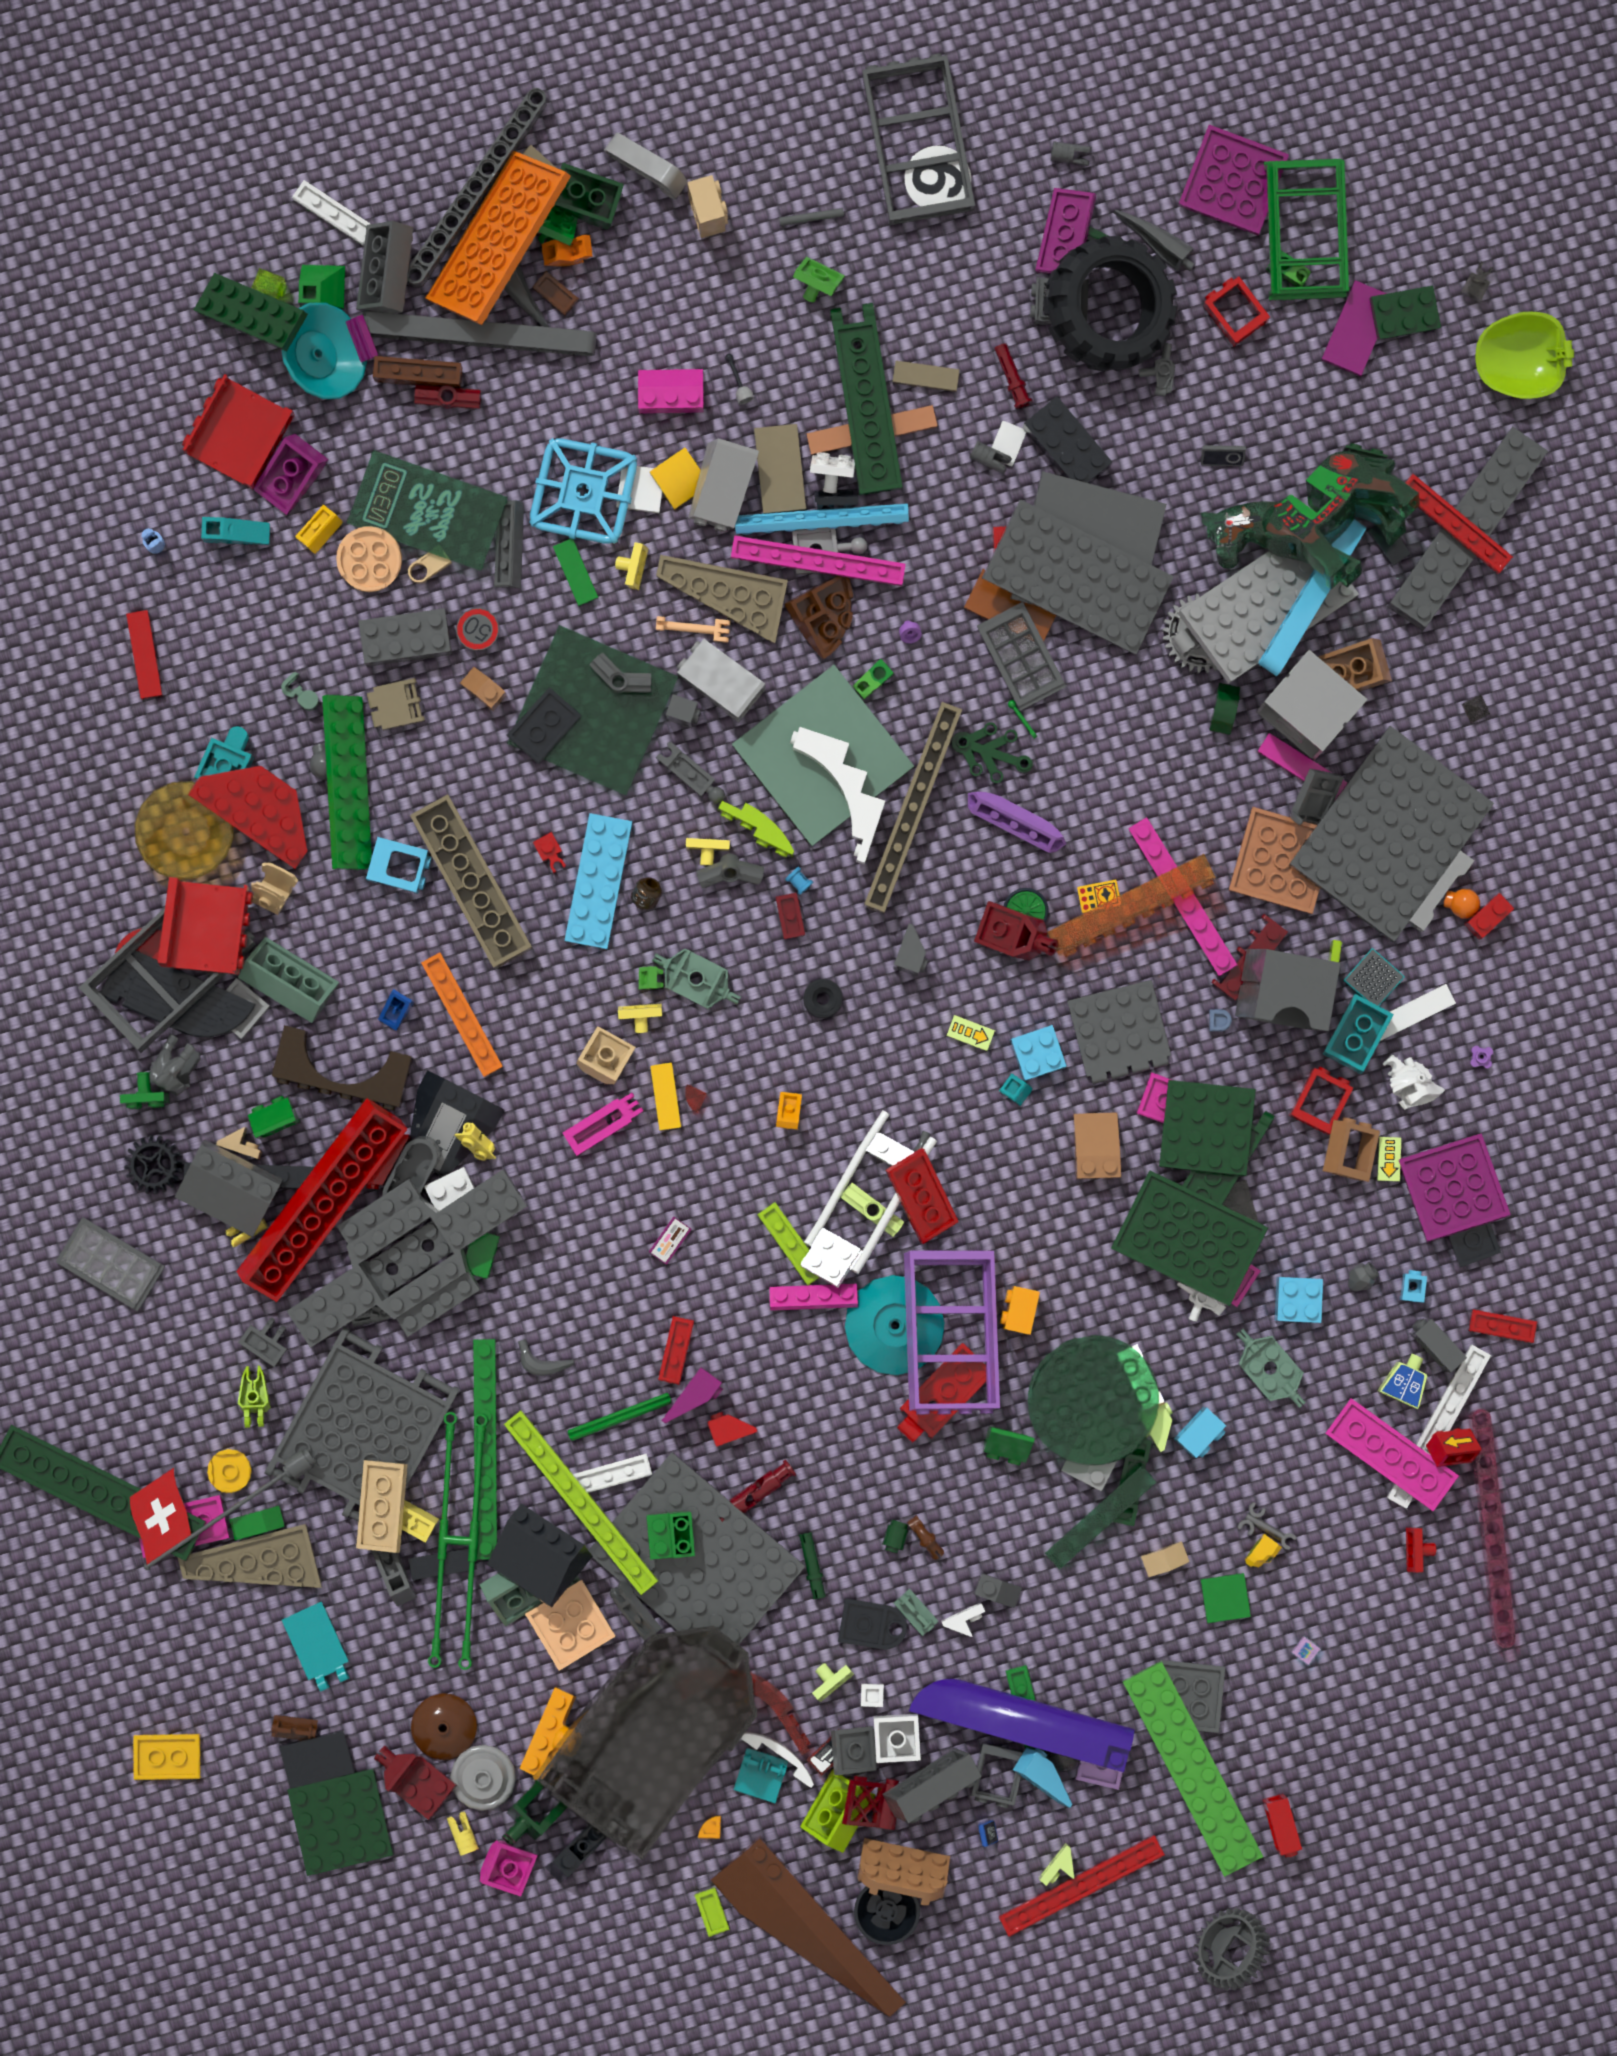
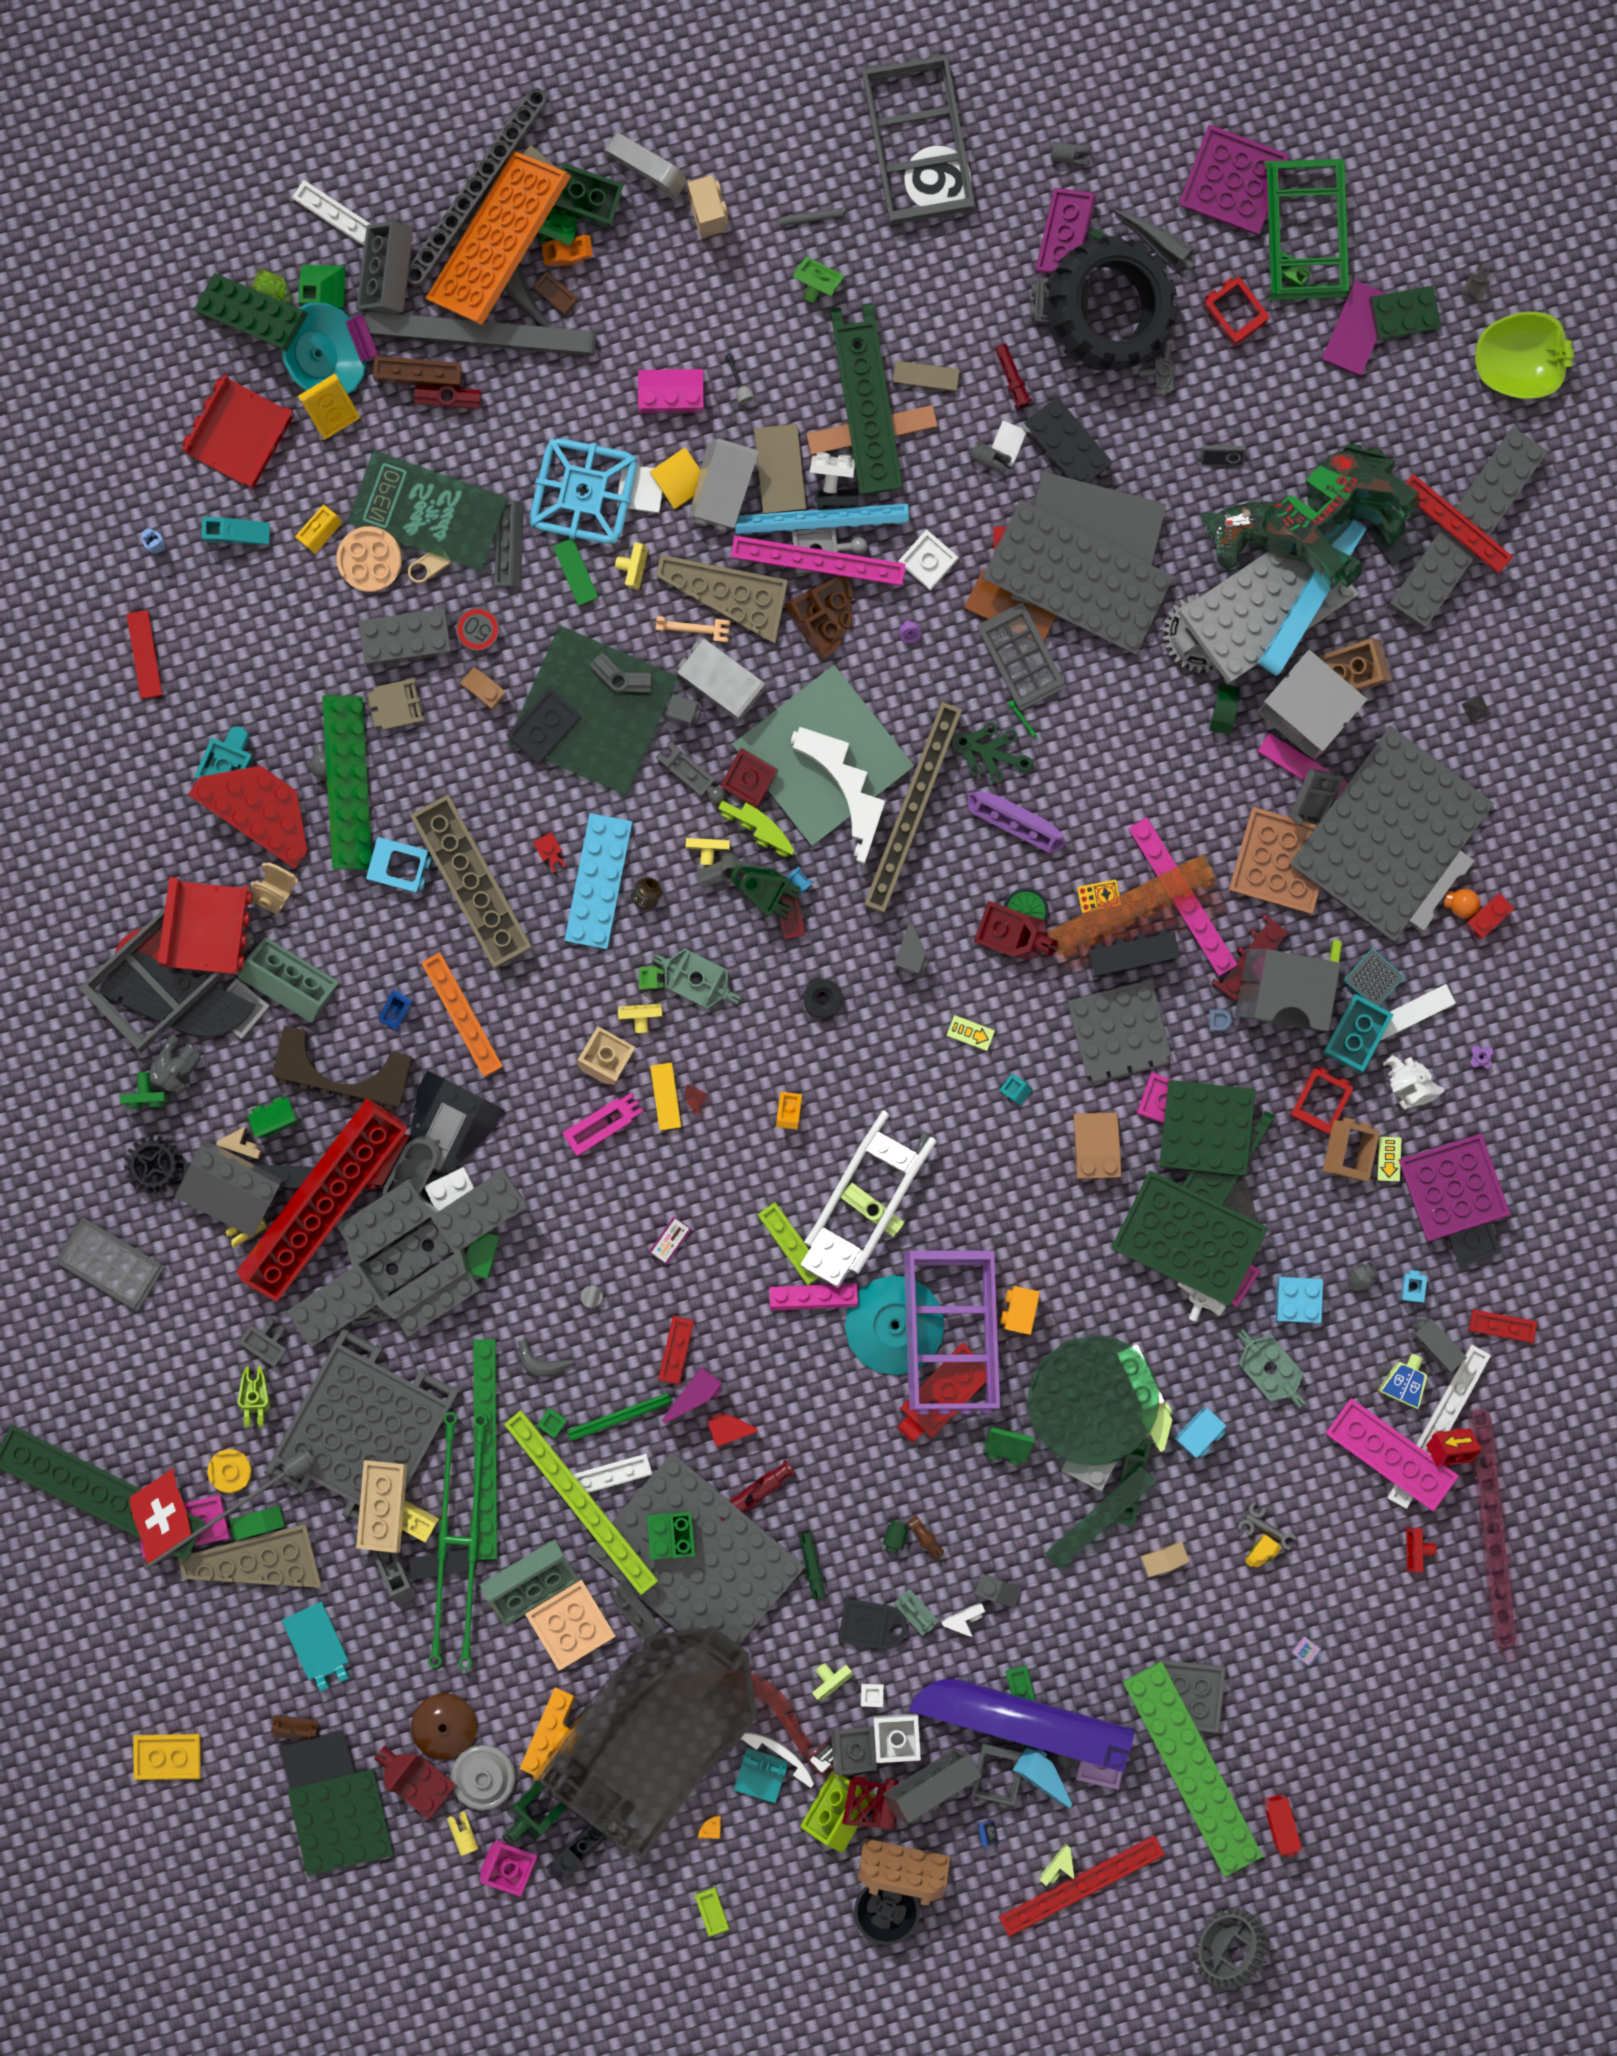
clear yellow dish [134,781,234,880] -> none
magenta slope [253,434,329,515] -> none
sand green leg [281,672,320,711] -> none
light yellow hinge [455,1122,496,1161] -> none
black slope [487,1504,593,1608] -> none
reddish brown wedge [711,1836,906,2017] -> none
leg [853,659,895,699] -> none
red tile [885,1148,959,1244] -> none
medium azure brick [1010,1025,1066,1081] -> none
green tile [1200,1573,1251,1623] -> none
none -> yellow tile [298,374,361,440]
none -> green tile [537,1408,567,1438]
none -> light grey plate [581,1285,603,1308]
none -> dark red plate [720,748,779,808]
none -> dark green piece [730,865,801,918]
none -> white tile [898,530,959,591]
none -> black brick [1086,929,1180,979]

